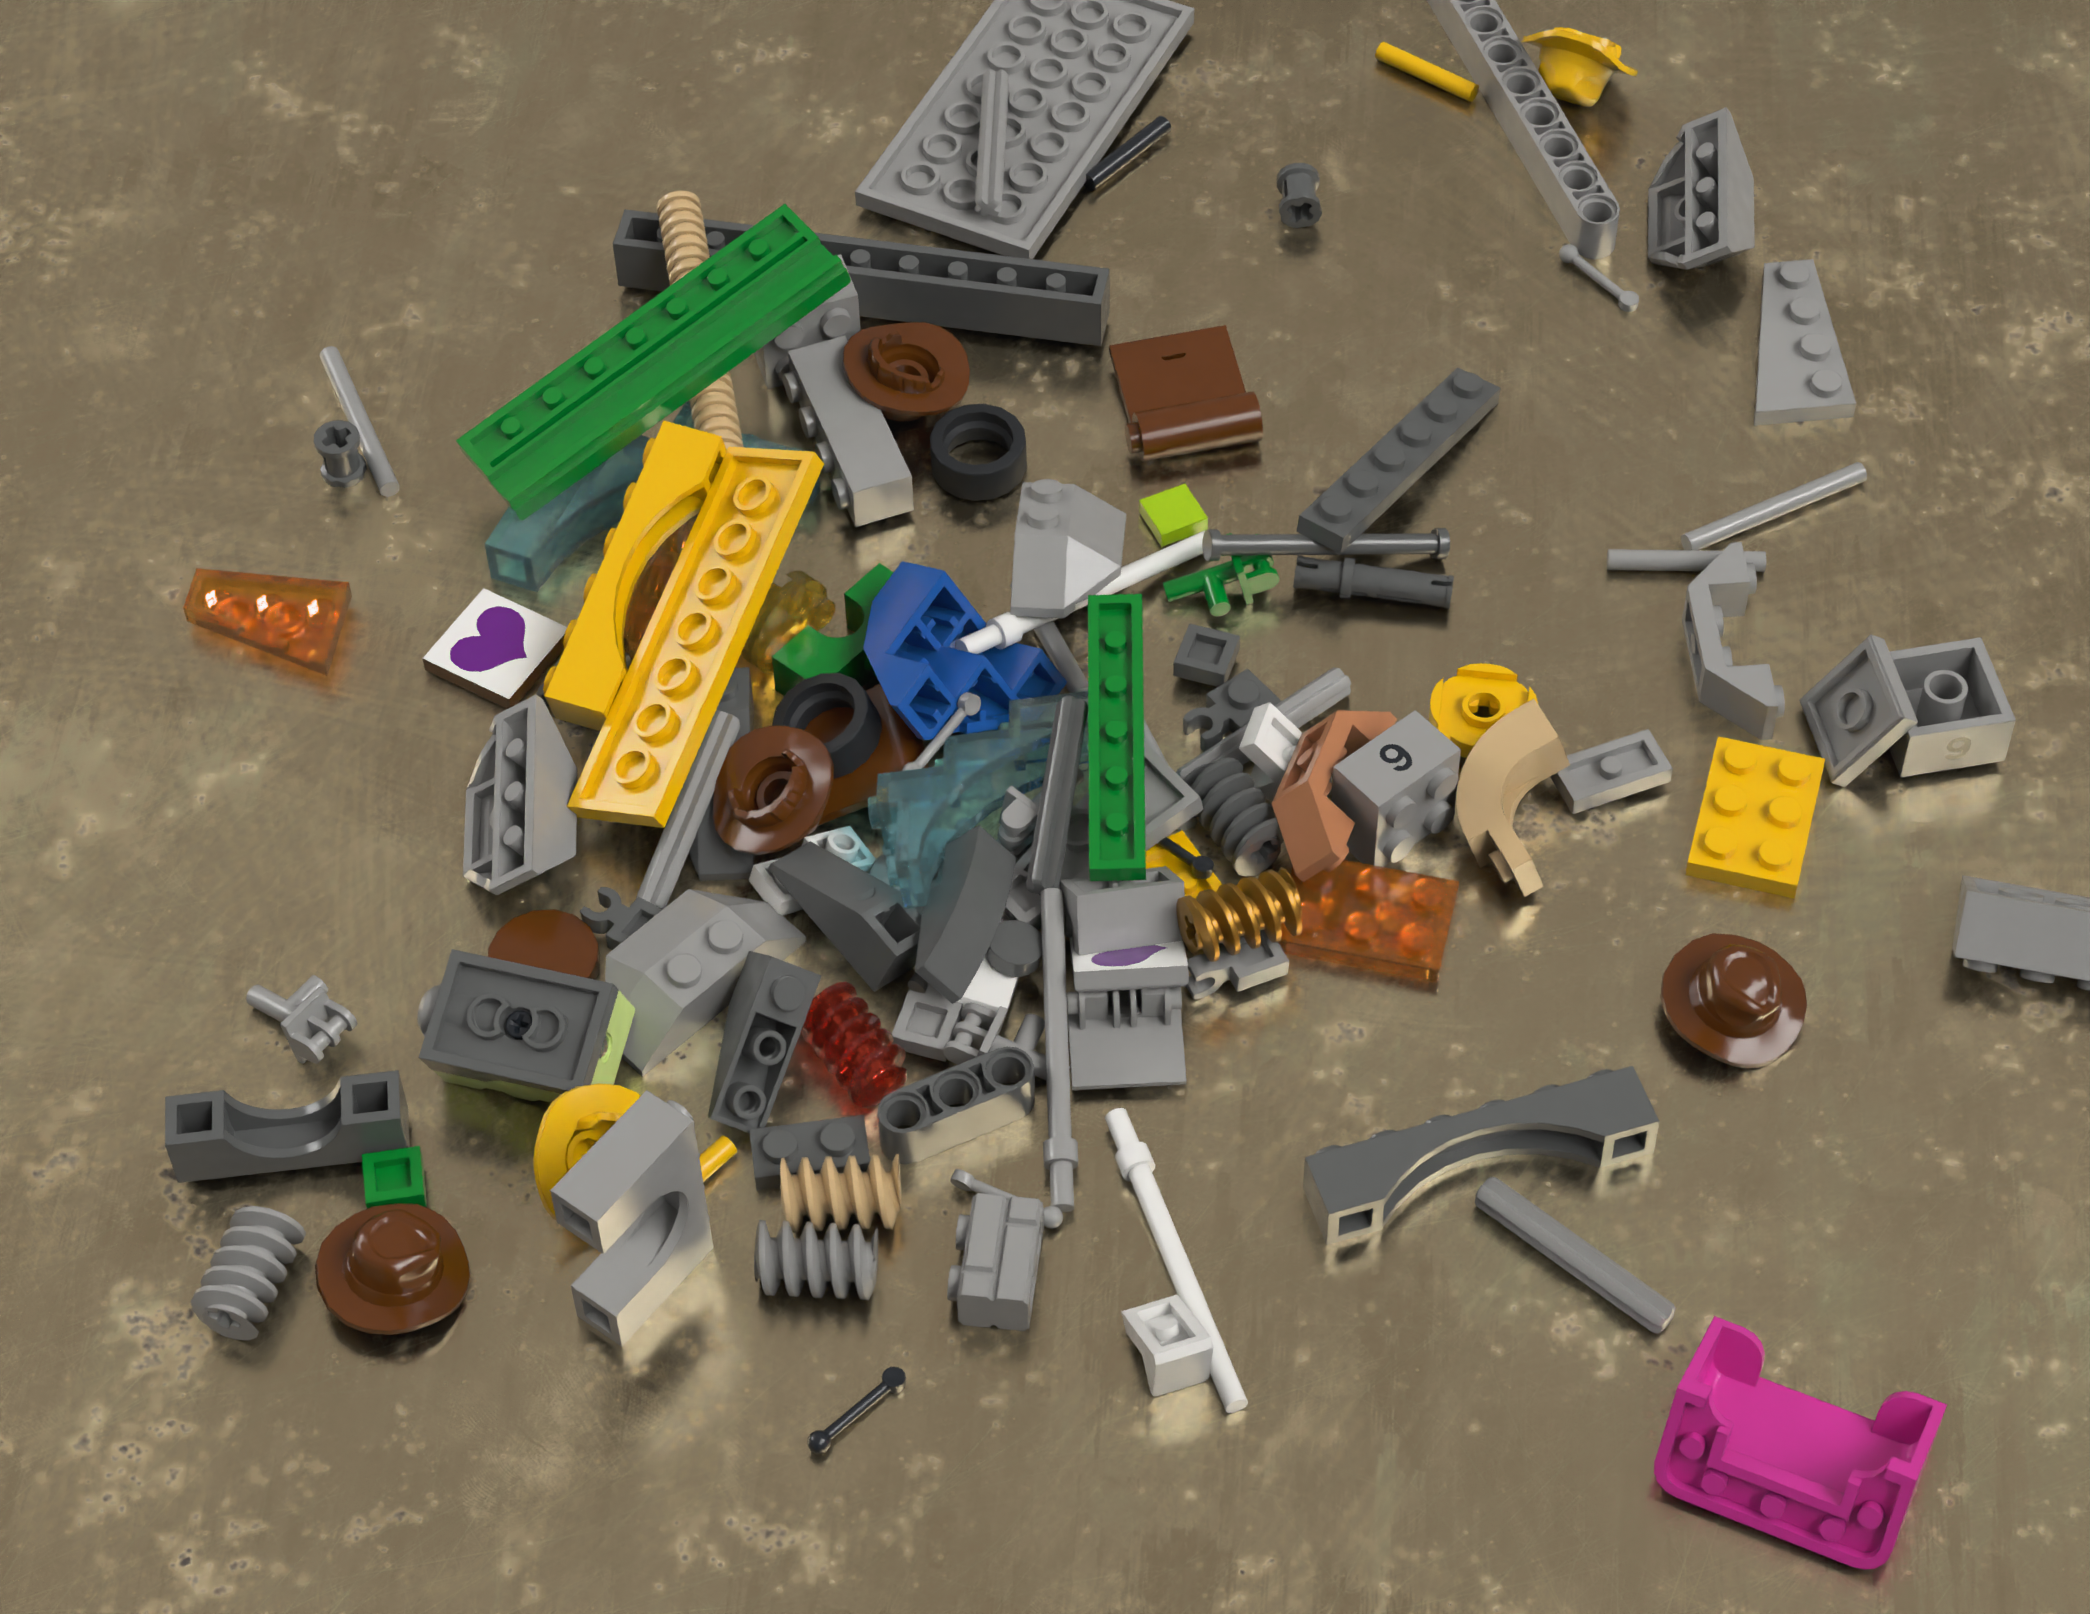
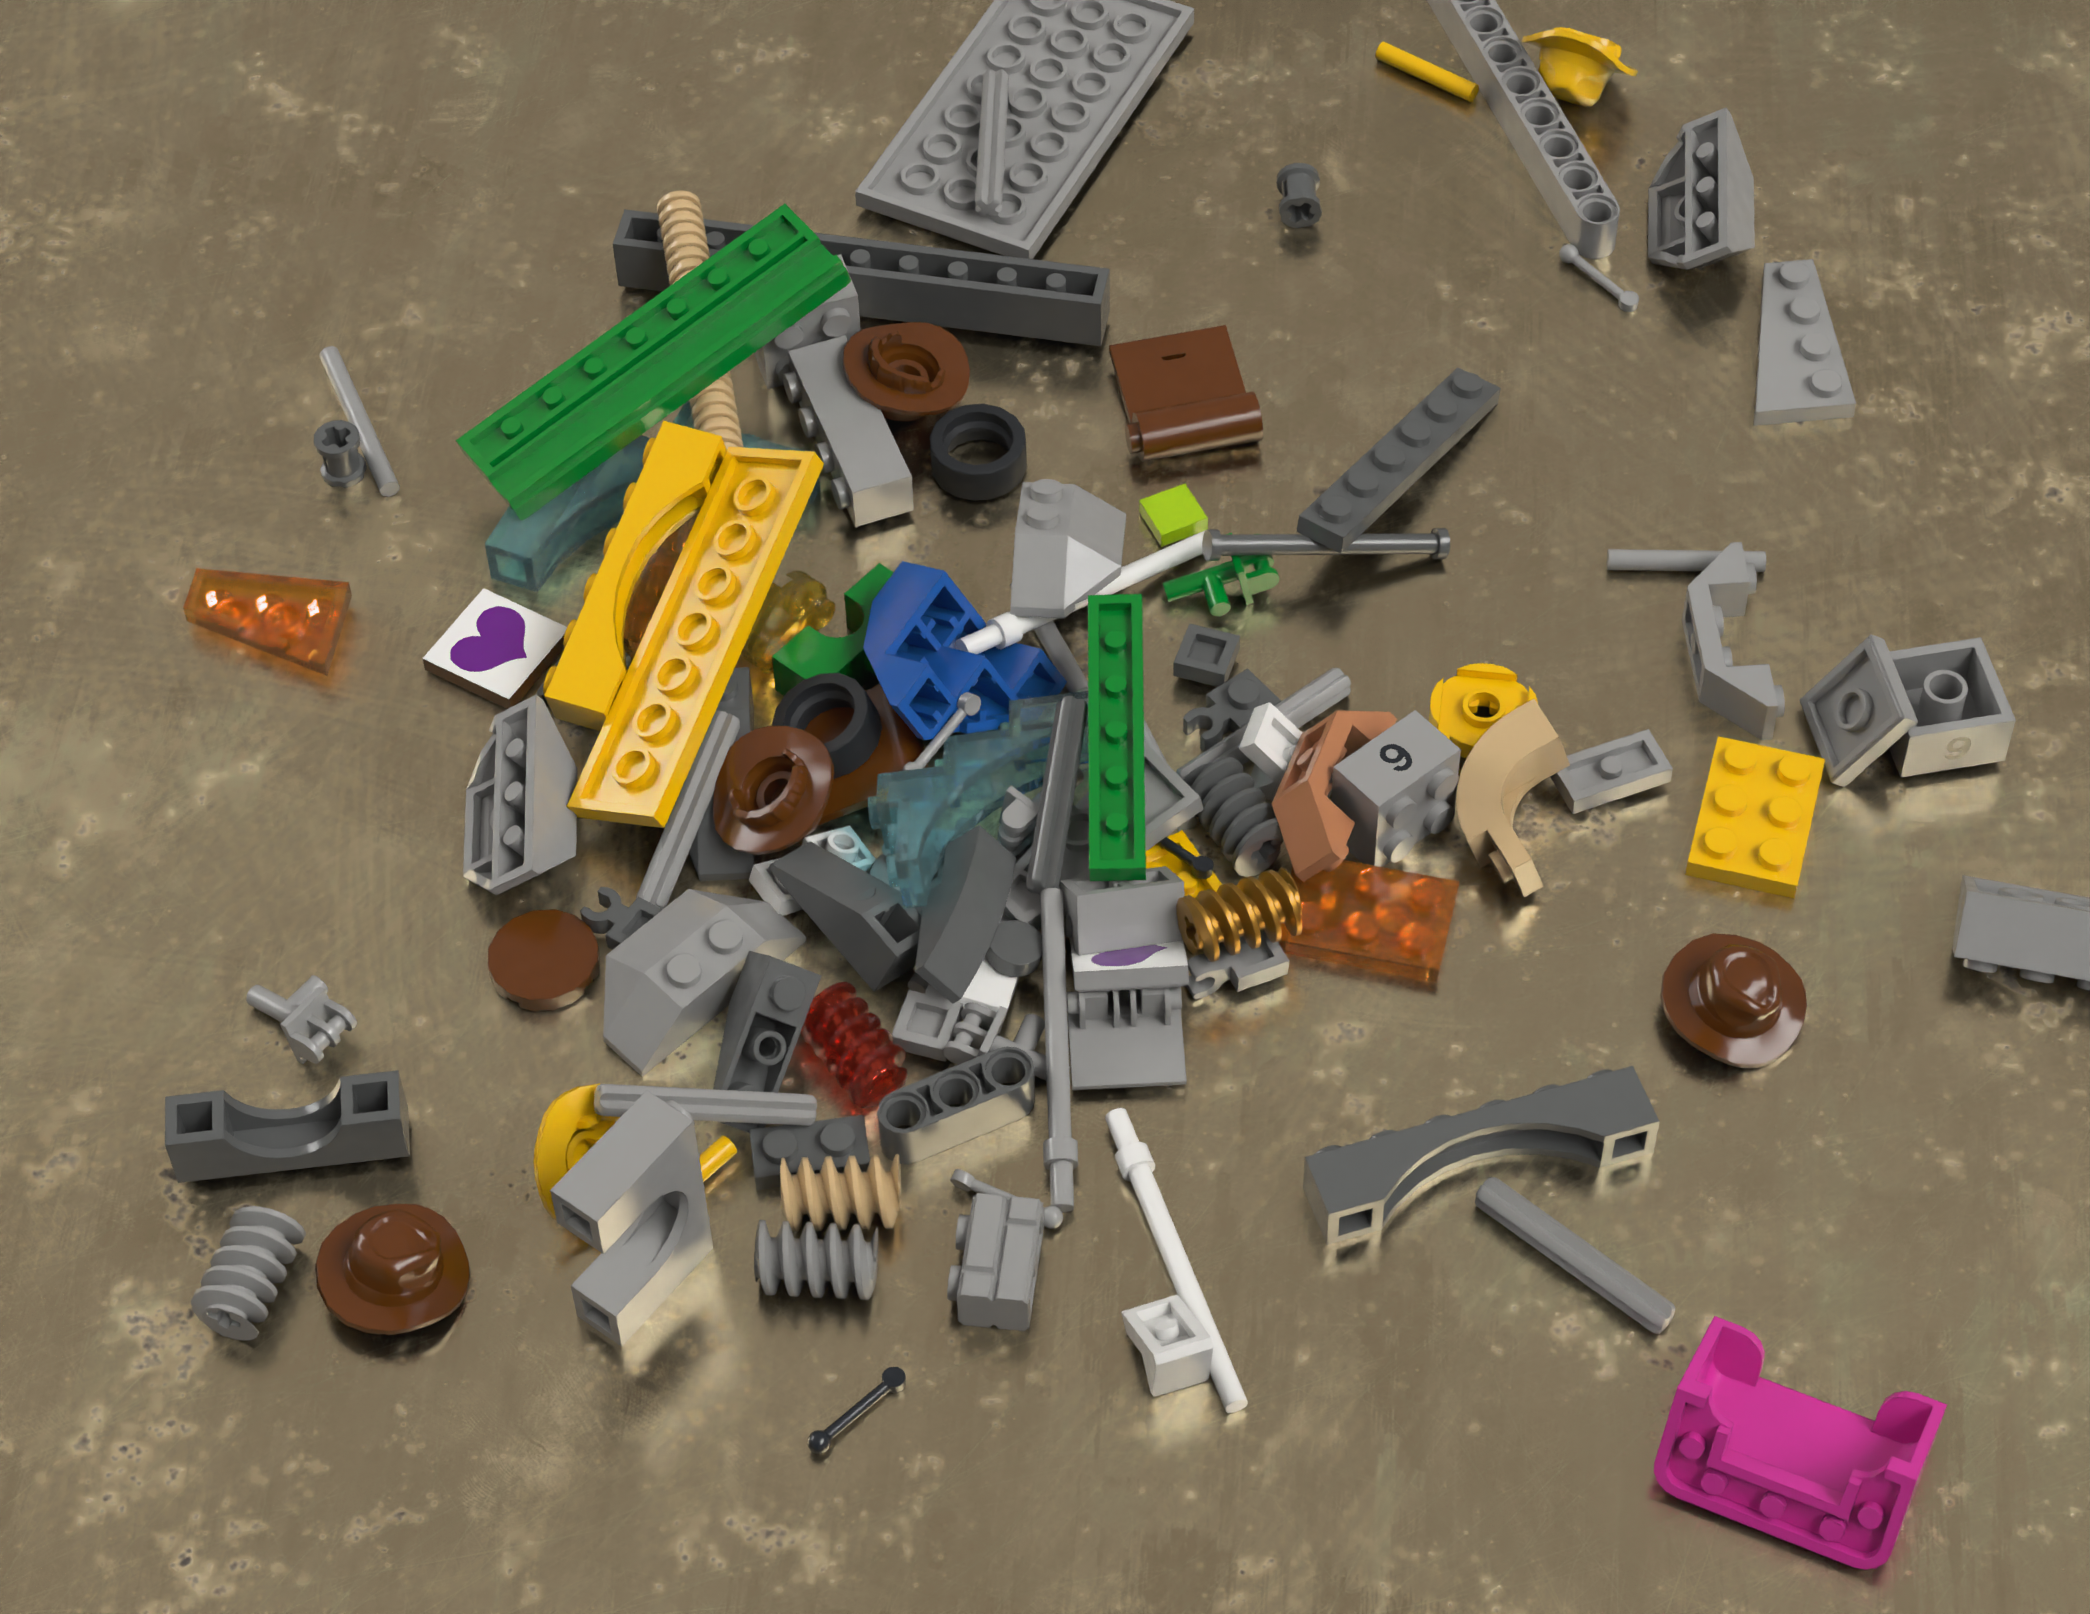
green plate [362,1146,427,1209] -> none
dark grey piece [417,949,635,1103] -> none
black piece [1084,116,1171,191] -> none
dark grey pin [1293,555,1454,609] -> none
light grey bar [1681,462,1867,550] -> none
none -> light grey axle [594,1084,817,1126]

